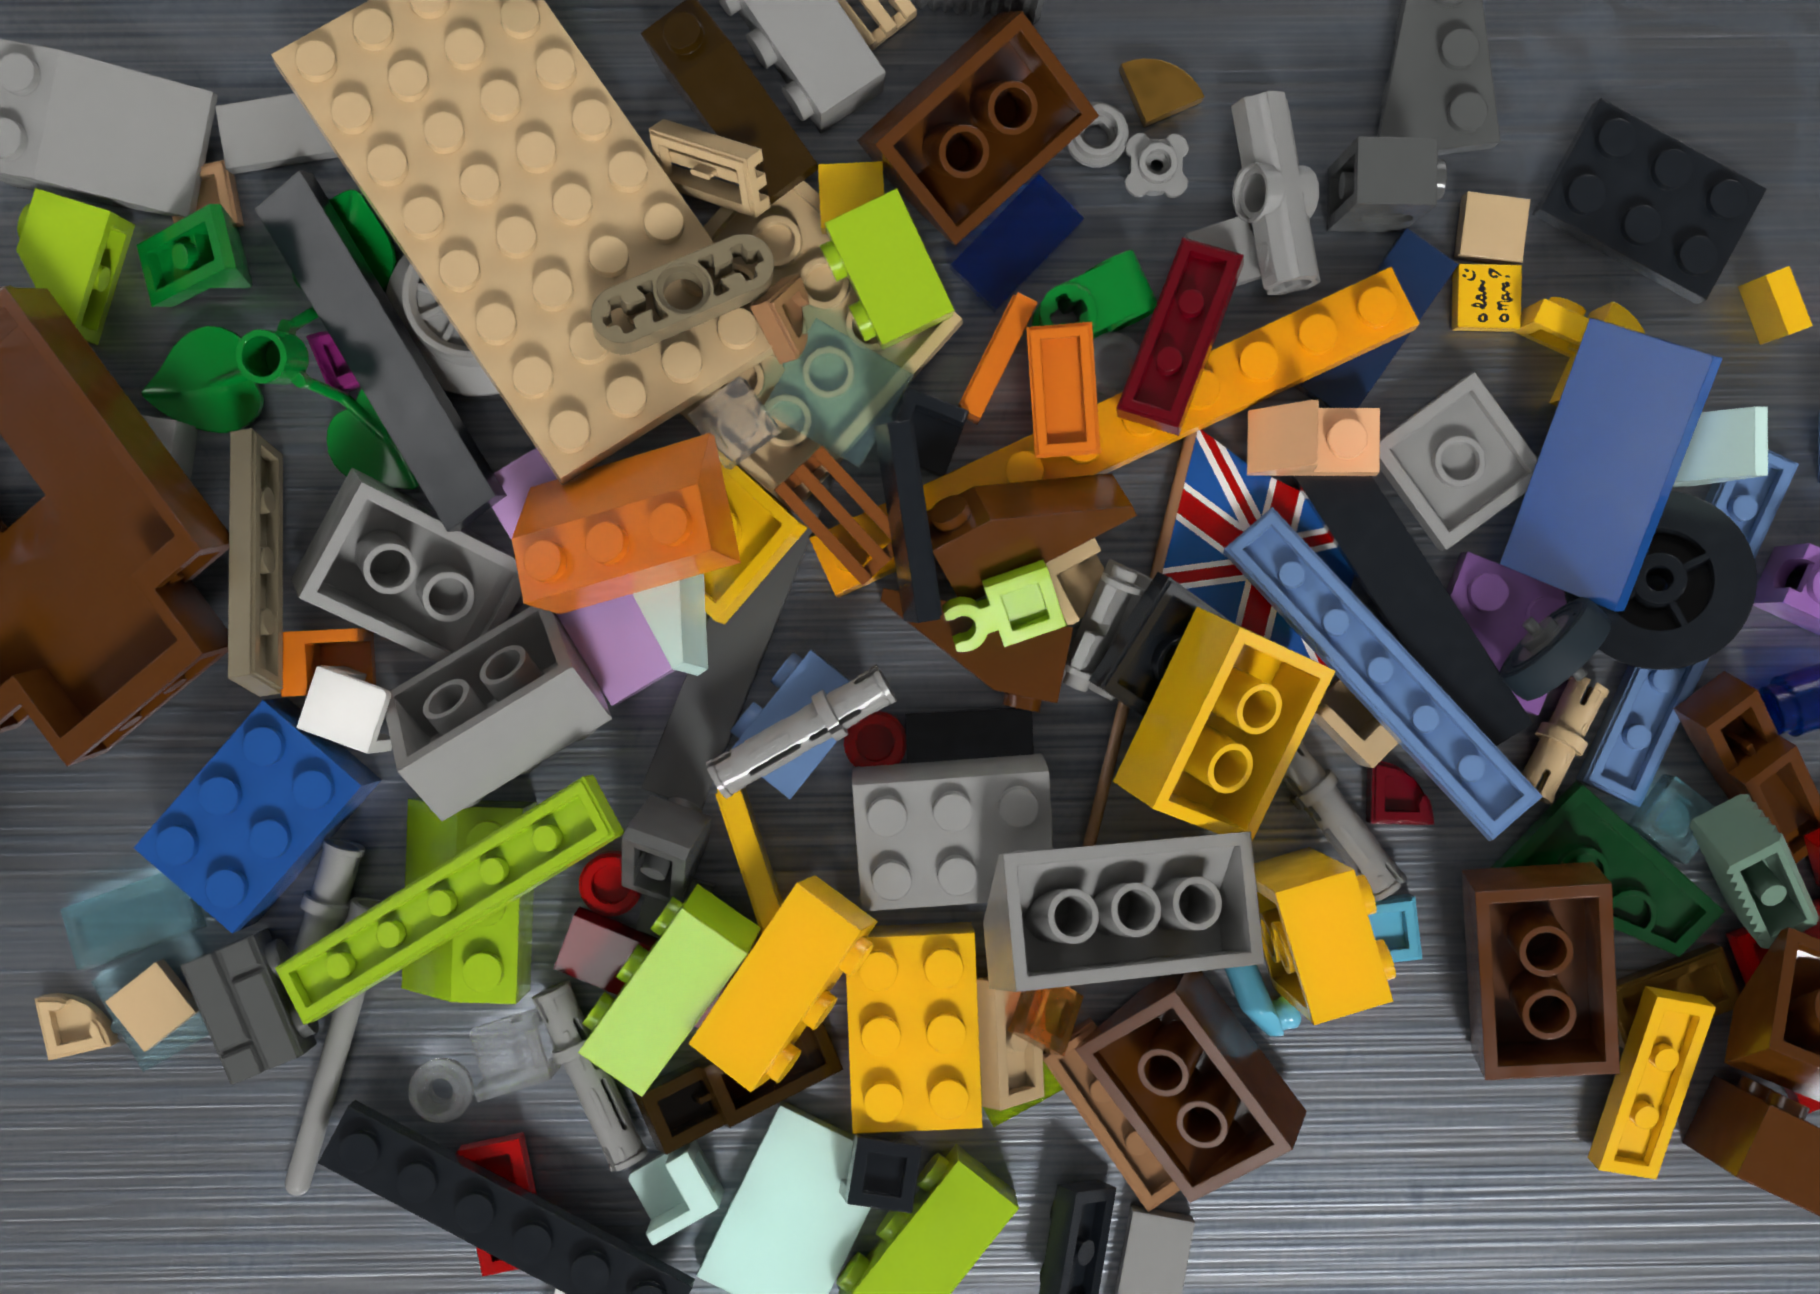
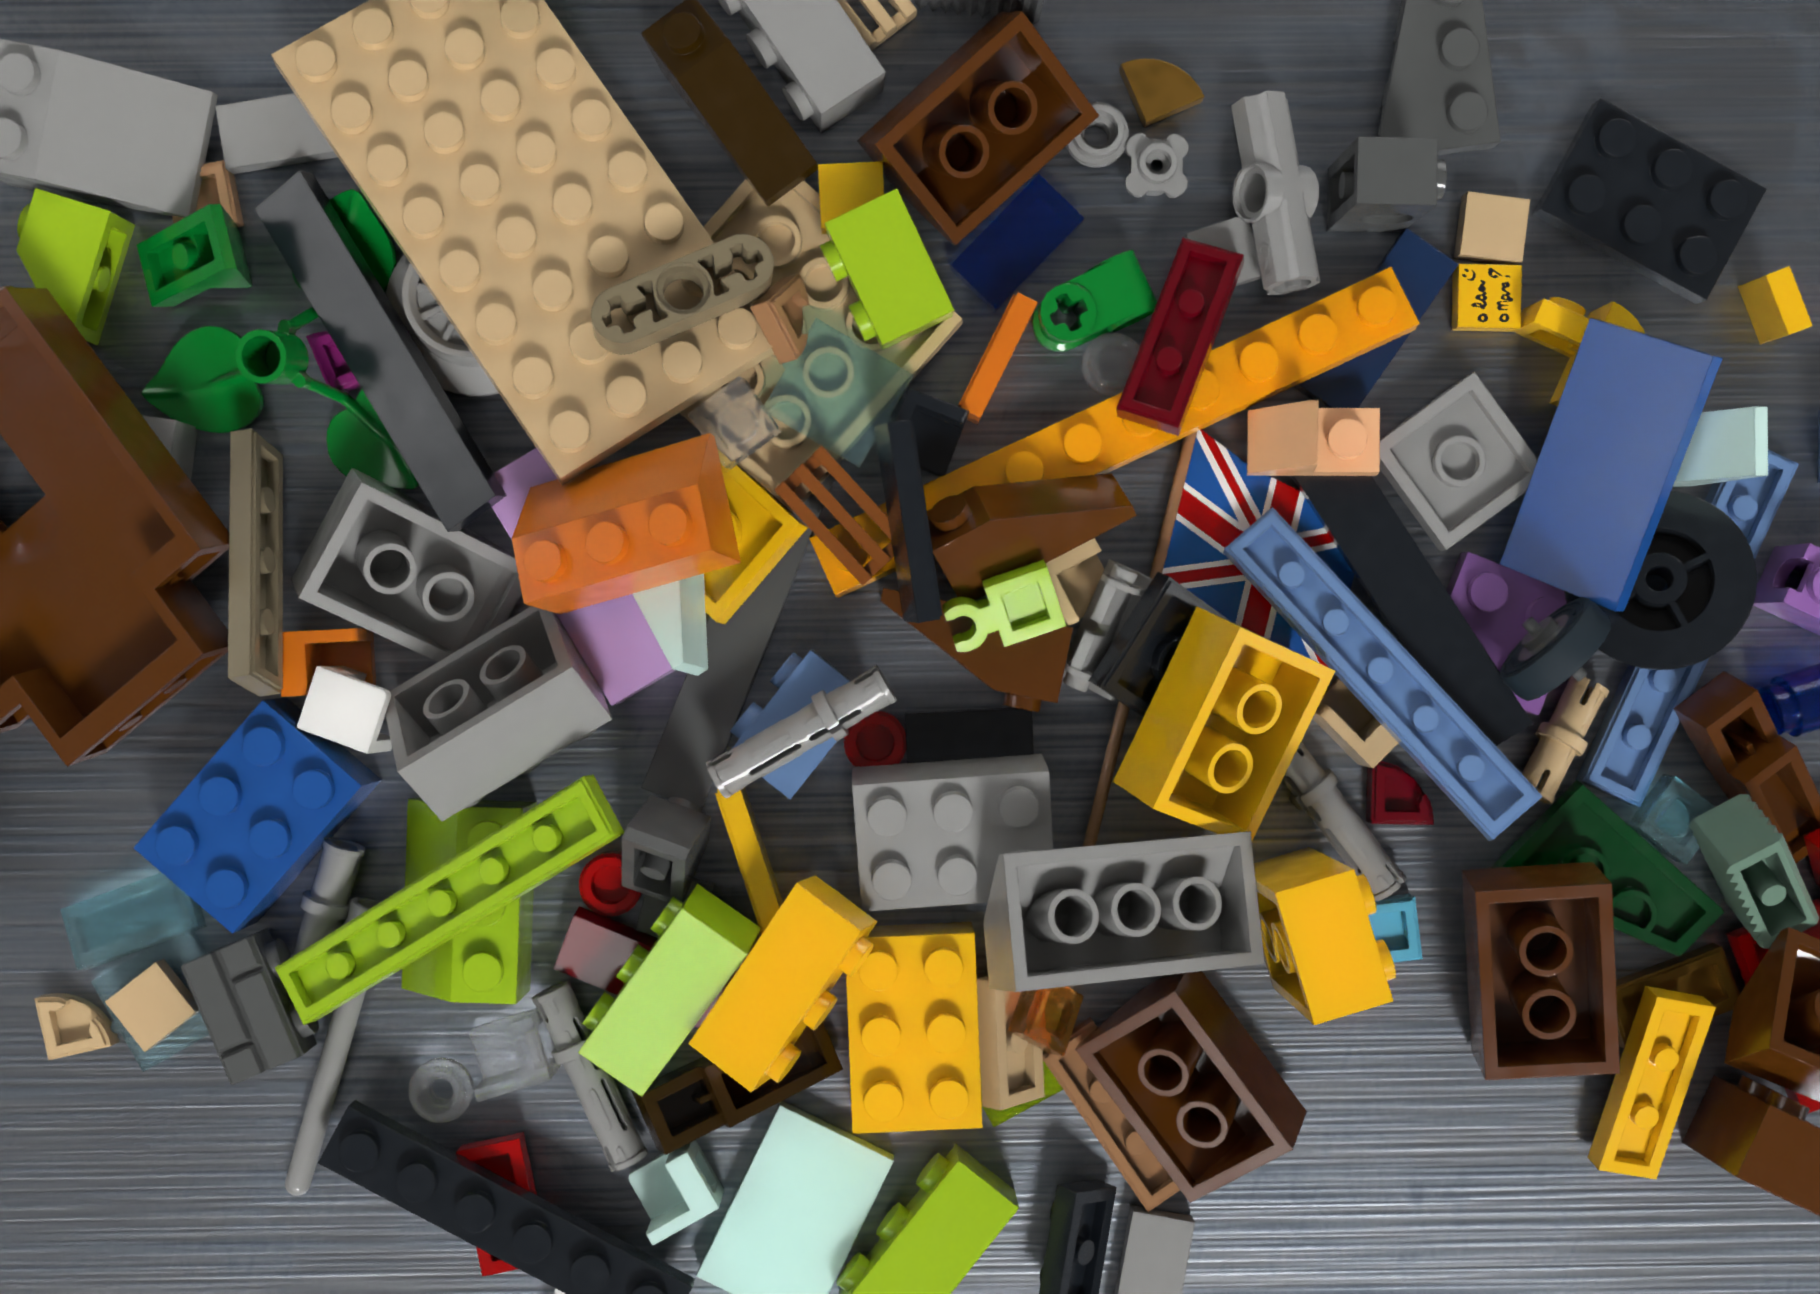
tan tile [649,119,770,218] -> none
black panel [839,1134,922,1213] -> none
orange tile [1026,322,1101,458] -> none
medium azure arm [1224,965,1301,1036] -> none

